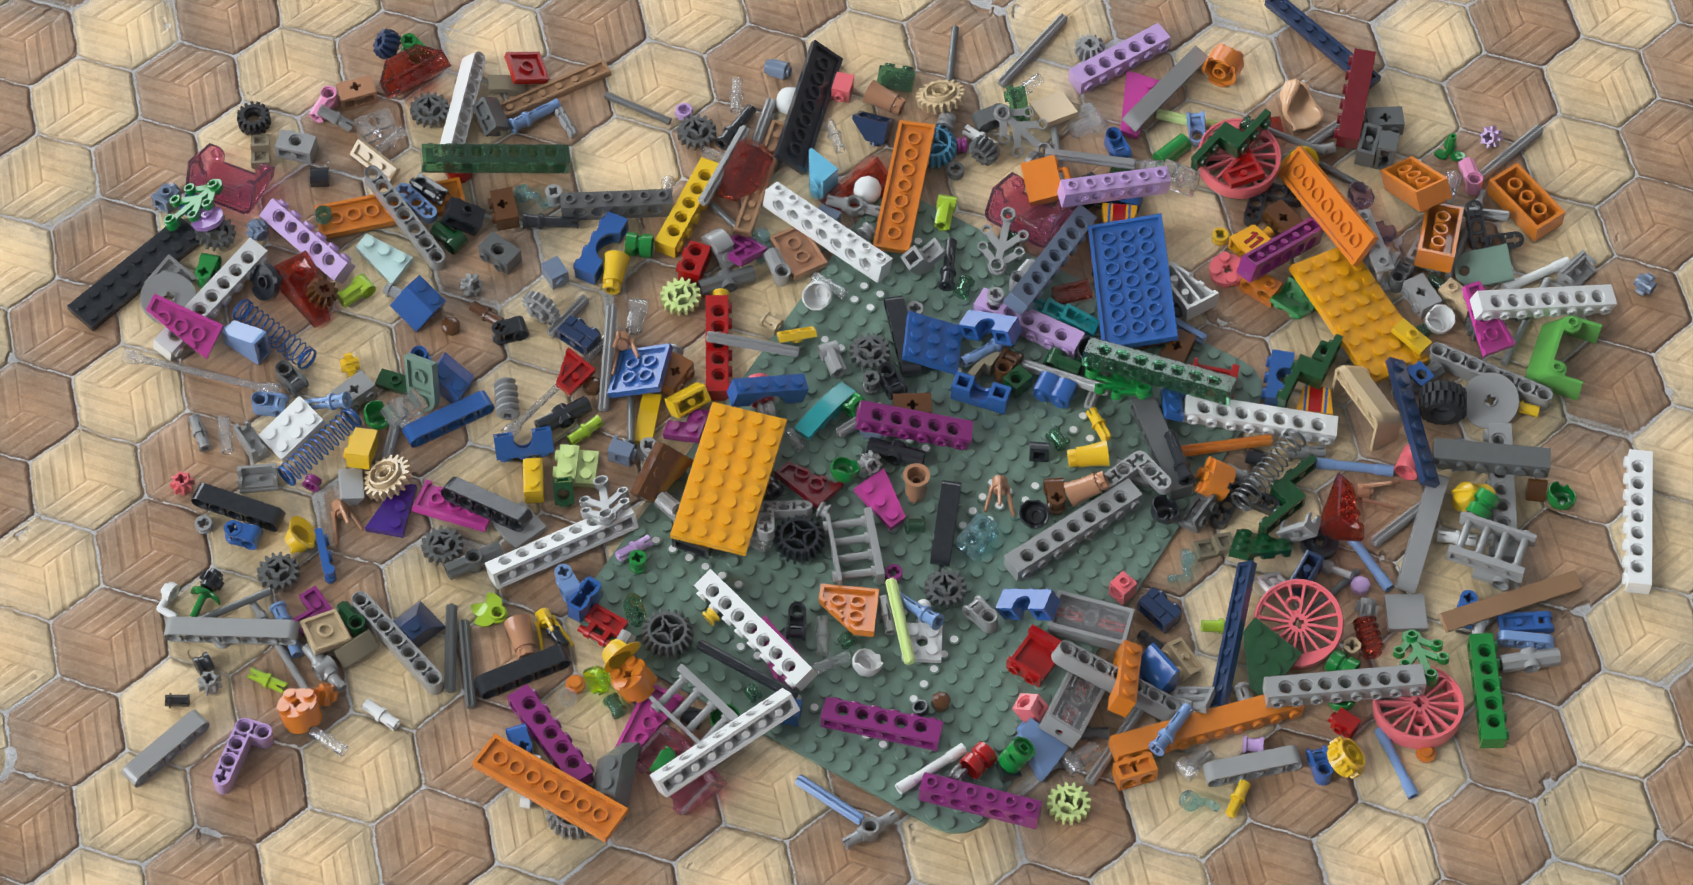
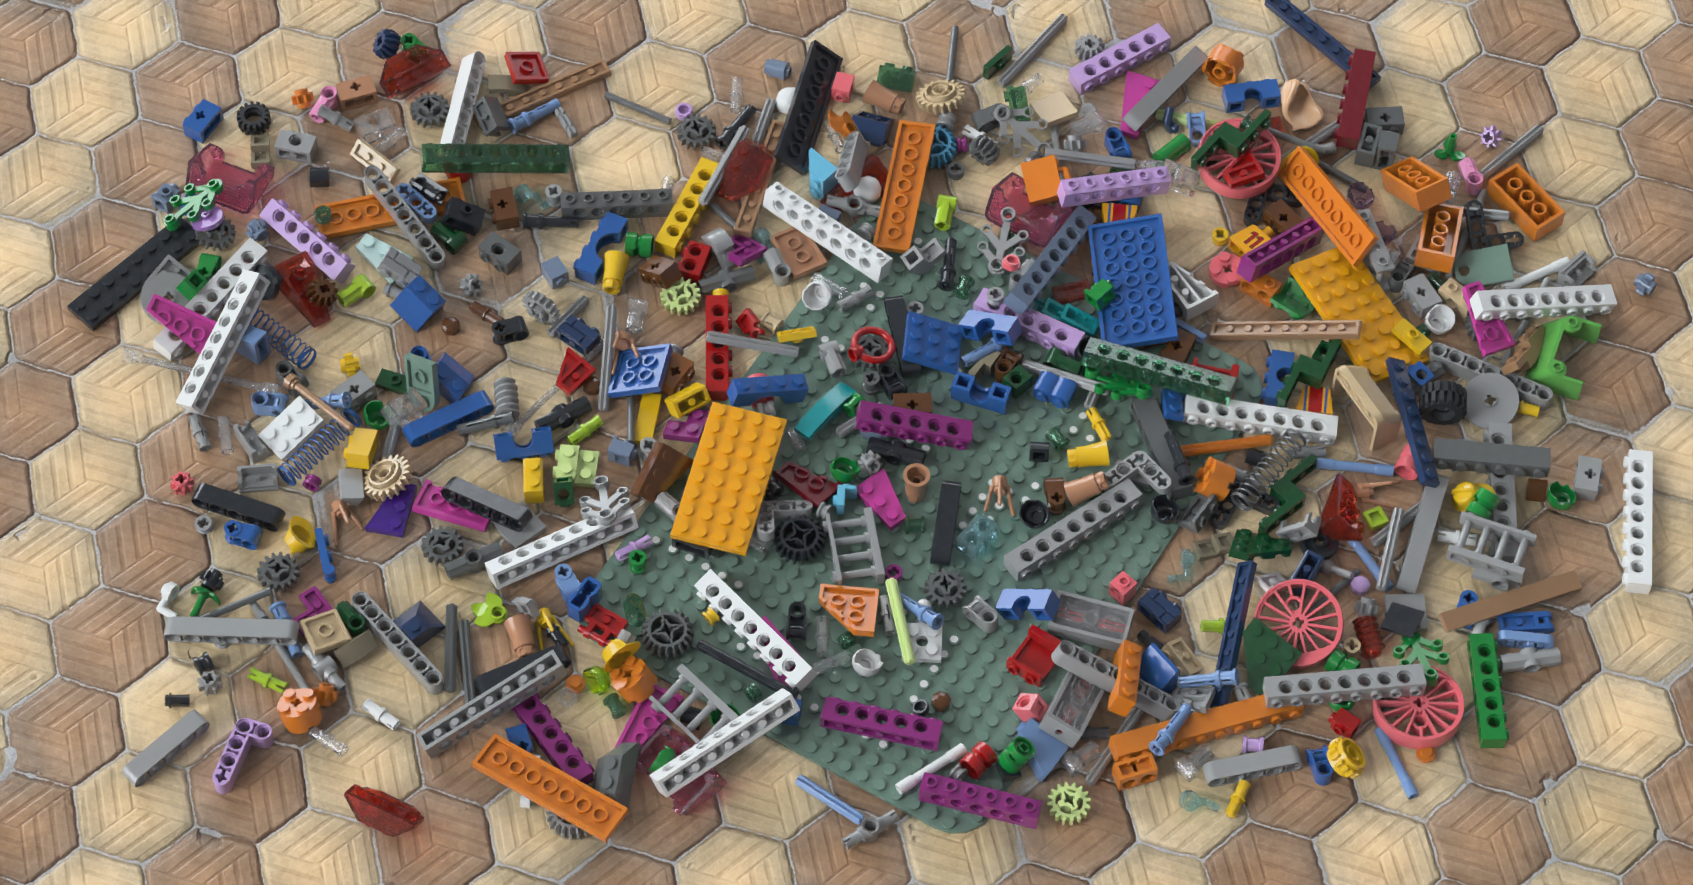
none -> green brick [176,268,208,301]
none -> white brick [176,270,270,415]
none -> blue brick [182,99,223,144]
none -> medium nougat piece [283,373,354,431]
none -> orange gear [291,88,314,109]
none -> clear red wedge [344,784,425,837]
none -> light grey brick [377,247,423,288]
none -> light grey brick [416,650,568,759]
none -> dark grey pin [457,411,515,436]
none -> light grey plate [511,596,541,619]
none -> reddish brown brick [638,255,683,290]
none -> red plate [735,308,766,339]
none -> orange plate [828,110,857,138]
none -> medium azure bracket [833,484,857,515]
none -> light grey beam [835,131,868,192]
none -> light grey pin [836,285,874,313]
none -> red piece [848,326,896,364]
none -> dark green plate [983,45,1013,80]
none -> coral plate [1002,254,1021,272]
none -> light grey gear [1063,134,1086,152]
none -> green brick [1084,278,1116,311]
none -> dark blue arm [1163,107,1179,134]
none -> medium blue pin [1178,668,1240,689]
none -> medium nougat tile [1210,320,1362,340]
none -> blue arch [1222,79,1281,113]
none -> lime plate [1362,506,1389,531]
none -> light grey axle [1376,507,1404,592]
none -> black piece [1380,602,1425,639]
none -> medium nougat slope [1501,324,1544,375]
none -> light grey brick [1573,455,1605,501]

